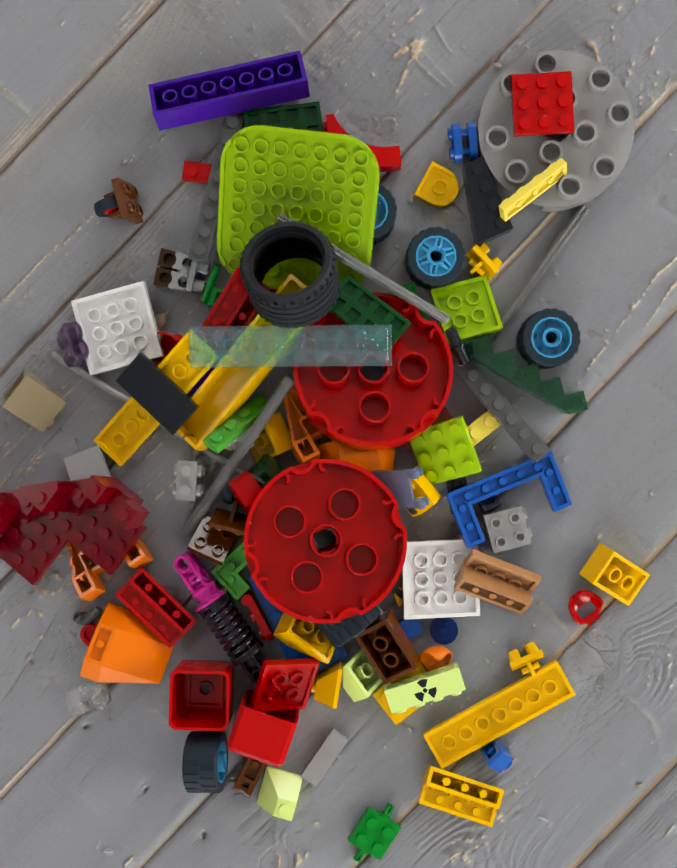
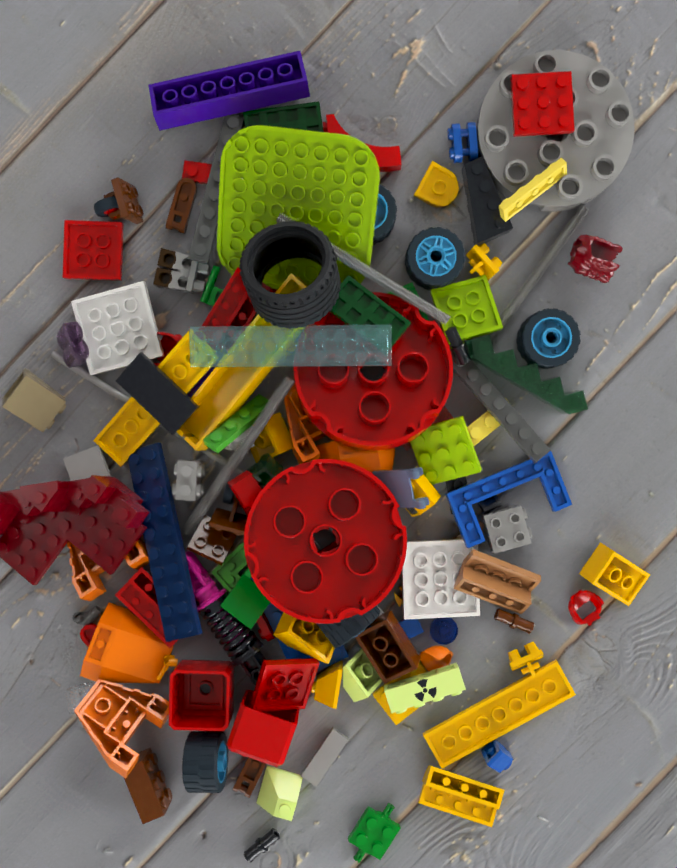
none -> red plate [63,220,124,281]
none -> orange wedge [74,679,169,778]
none -> reddish brown brick [124,748,172,824]
none -> dark blue plate [128,443,203,642]
none -> light orange hand [156,655,178,681]
none -> reddish brown plate [166,178,197,234]
none -> green flag [220,567,270,629]
none -> black pin [244,828,280,863]
none -> reddish brown pin [494,608,534,634]
none -> dark red piece [568,235,623,283]

